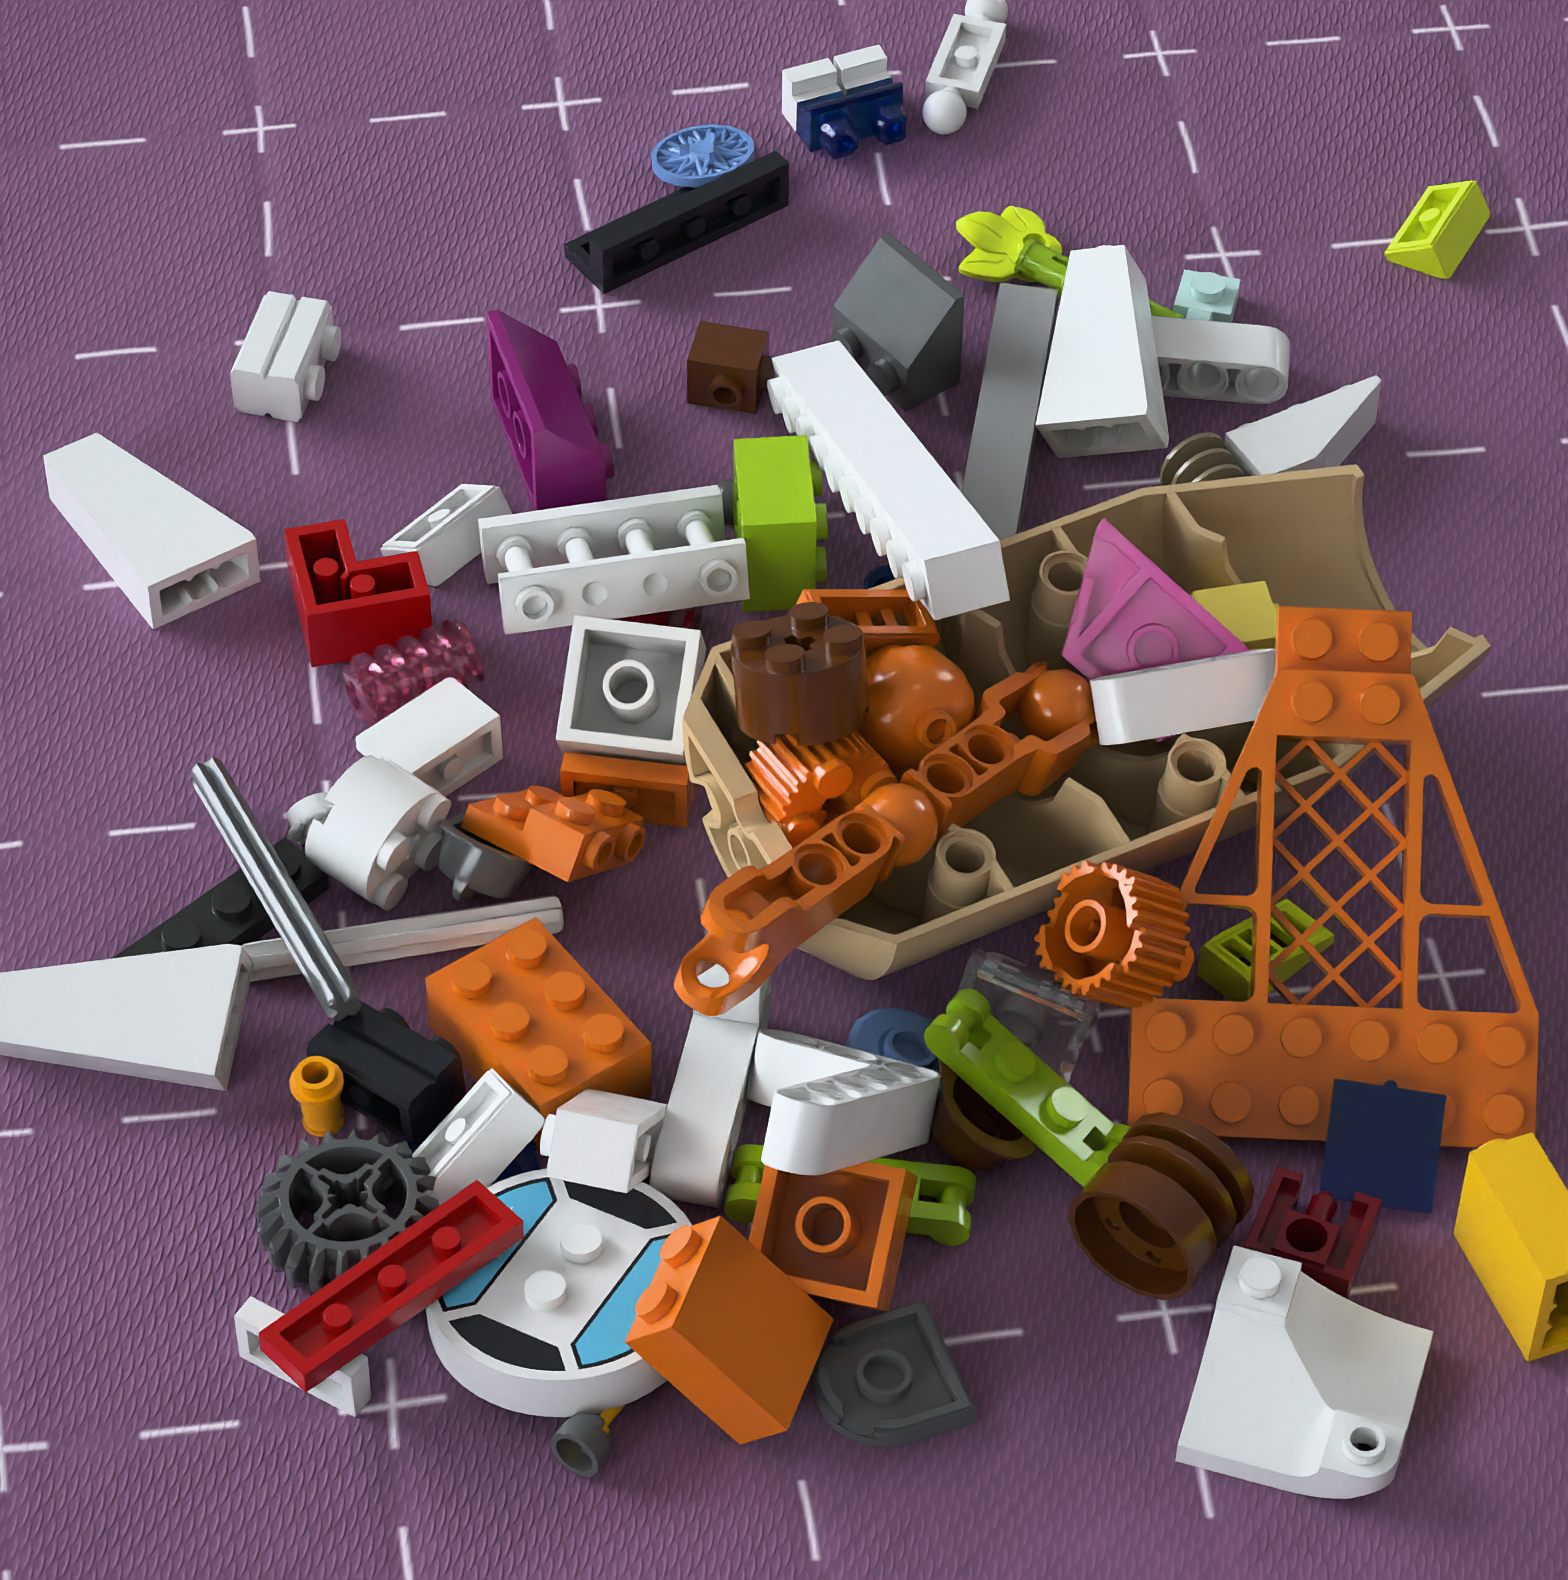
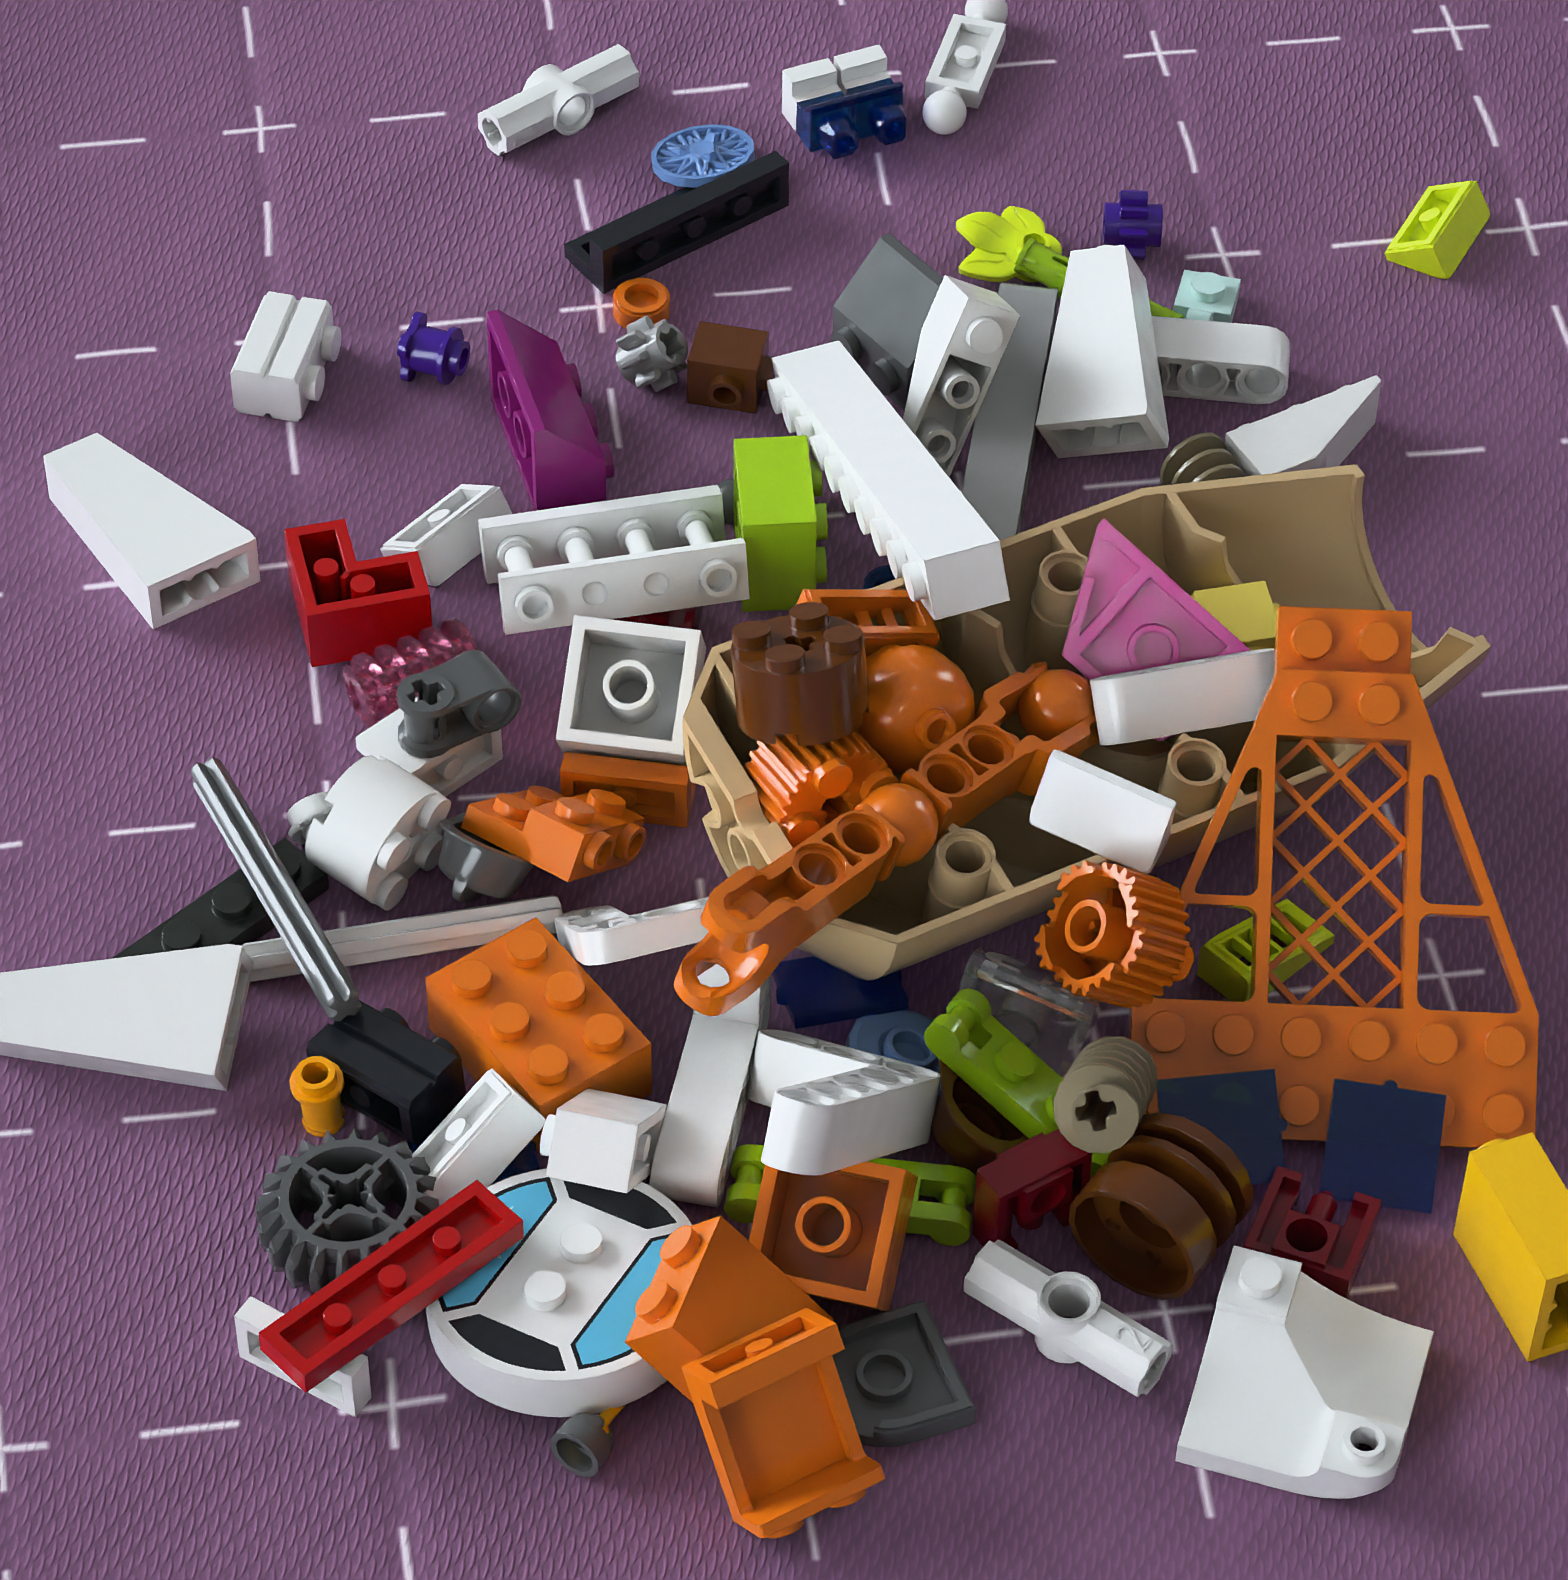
none -> dark purple brick [397,311,470,385]
none -> dark grey piece [397,649,522,758]
none -> white piece [478,44,639,156]
none -> white beam [554,897,709,966]
none -> orange tile [613,278,670,329]
none -> light grey gear [616,315,688,392]
none -> orange panel [681,1307,885,1539]
none -> clear blue piece [772,956,909,1029]
none -> white slope [903,275,1020,477]
none -> white piece [964,1239,1173,1397]
none -> dark red brick [972,1129,1092,1250]
none -> white slope [1029,749,1177,874]
none -> dark tan piece [1054,1036,1158,1153]
none -> dark purple gear [1103,190,1163,260]
none -> clear blue piece [1156,1069,1287,1185]

